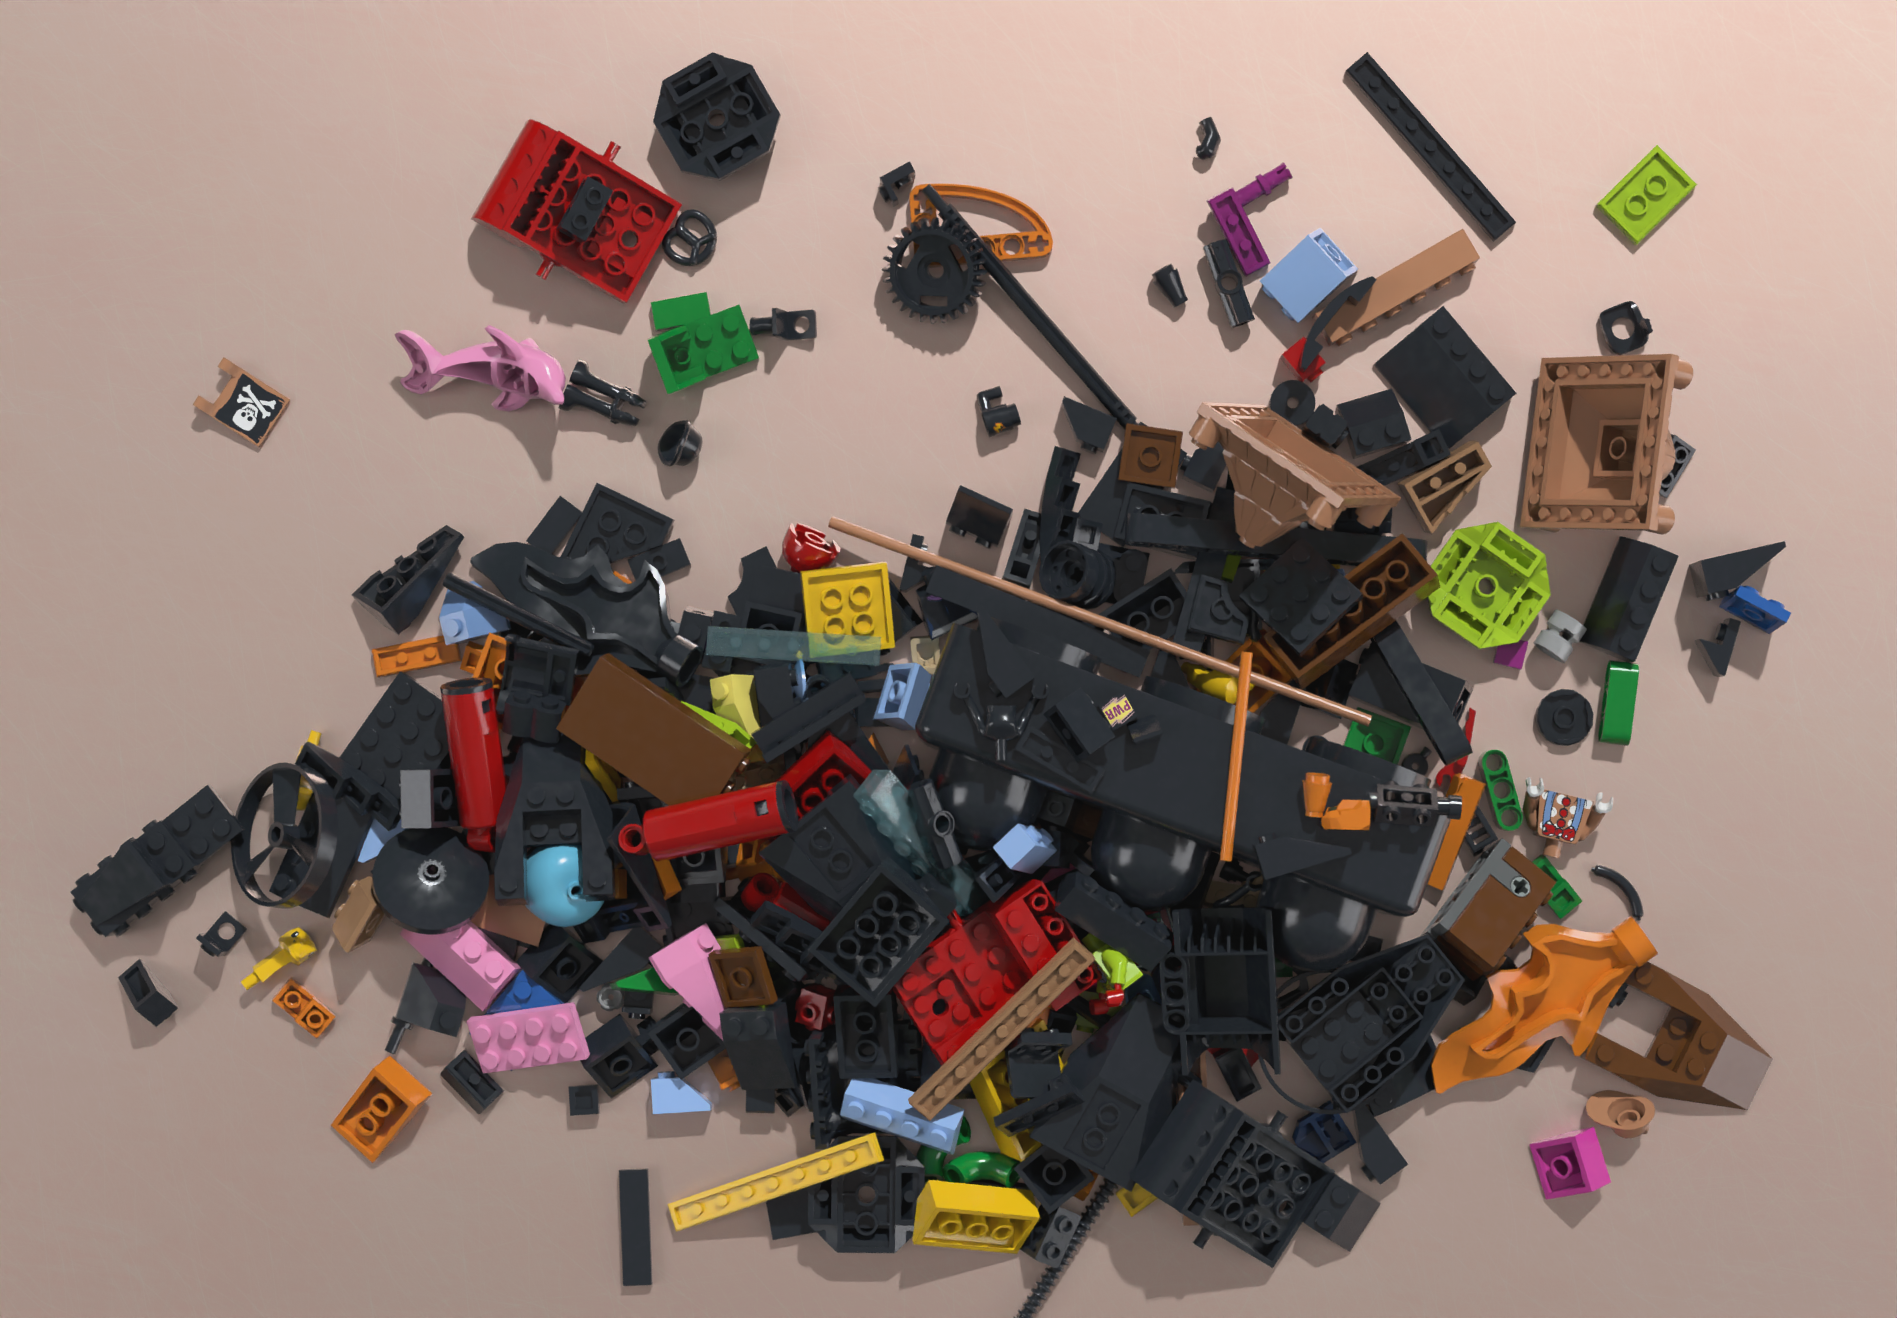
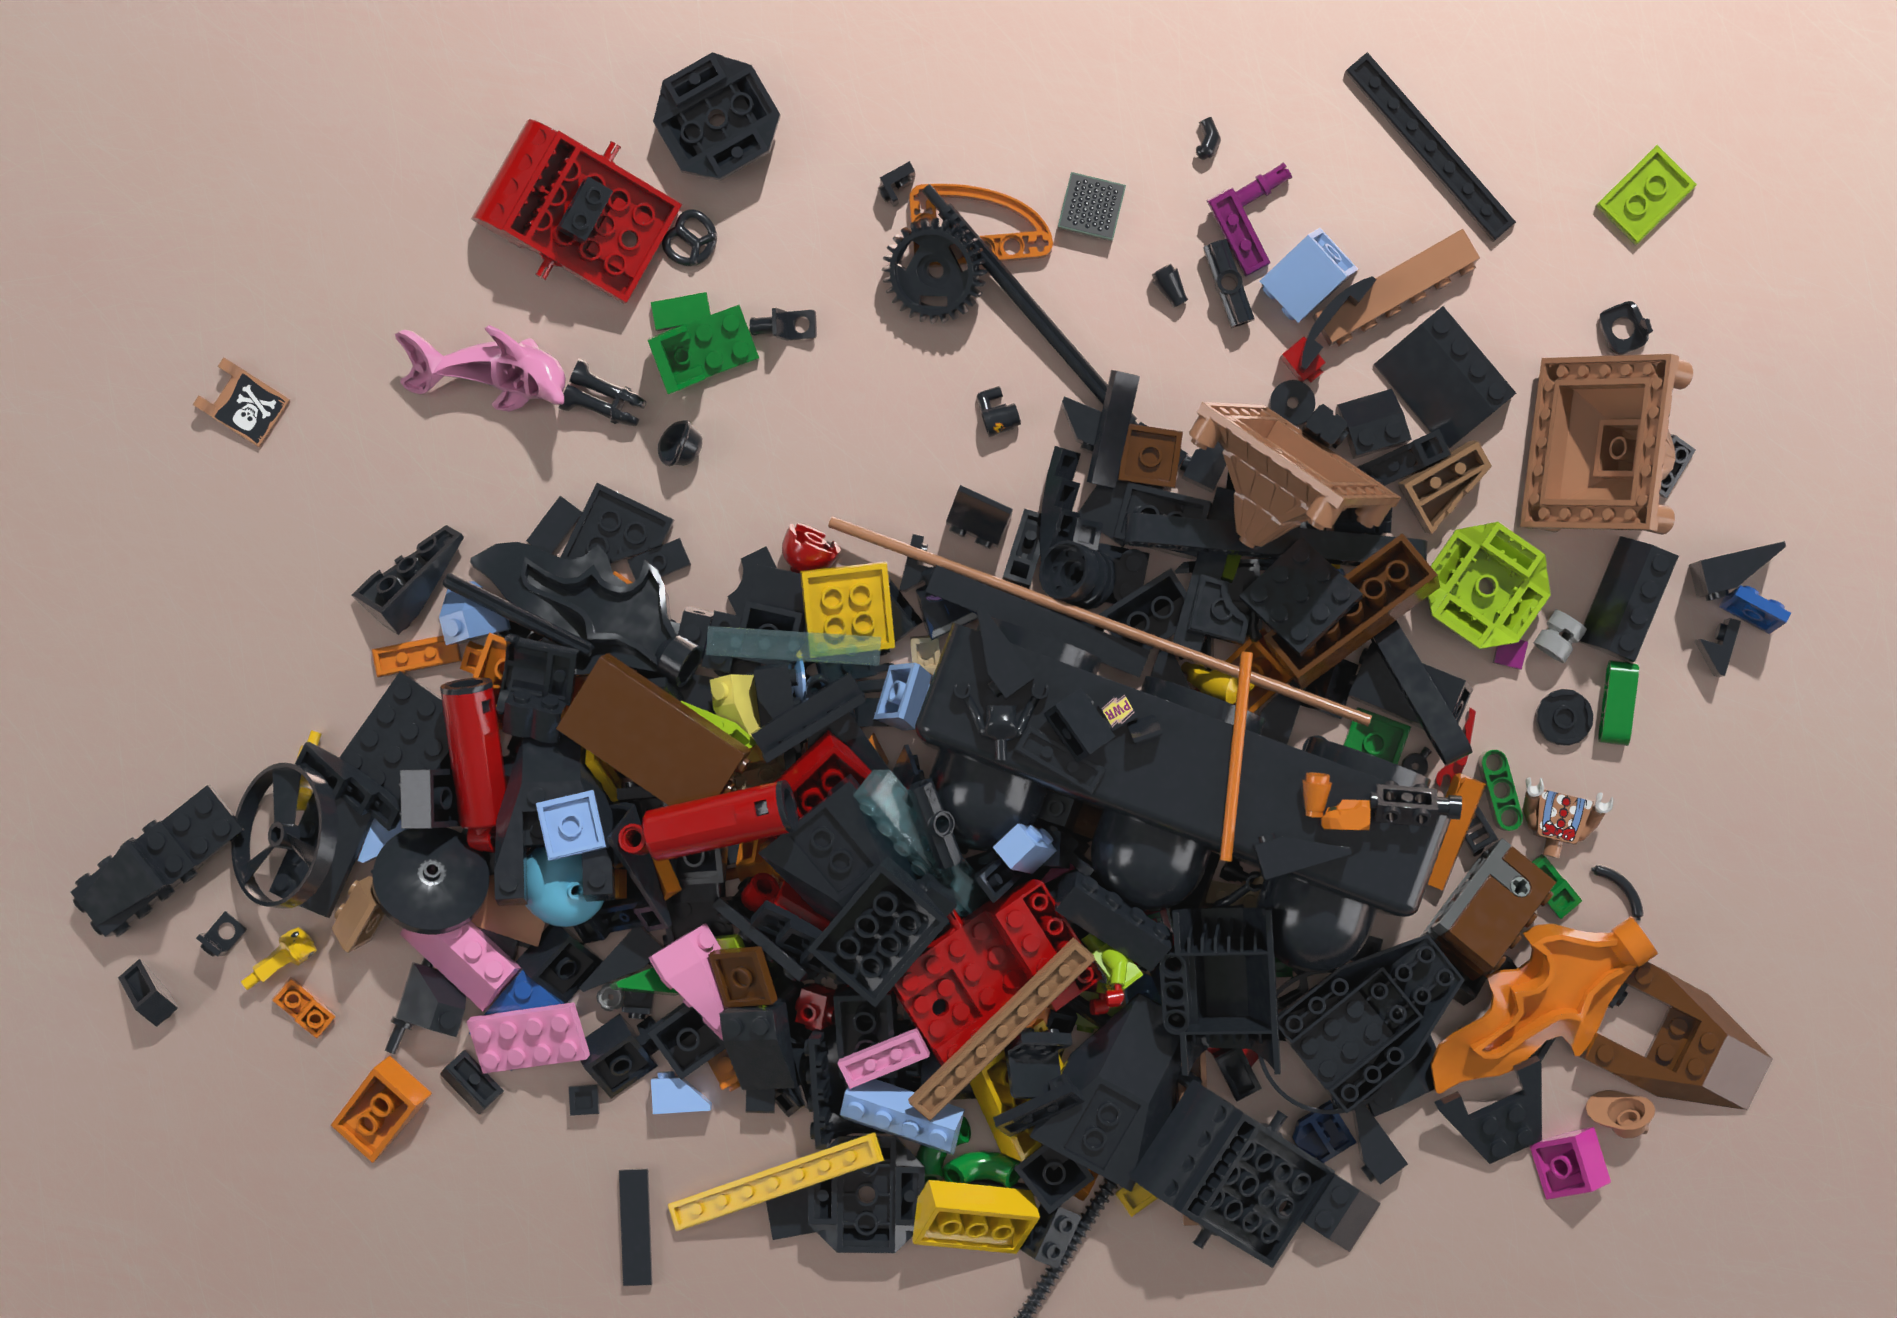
none -> light blue tile [536,790,607,861]
none -> bright pink plate [838,1028,930,1089]
none -> tile [1058,172,1126,242]
none -> black tile [1086,370,1140,488]
none -> black wing [1434,1055,1542,1164]

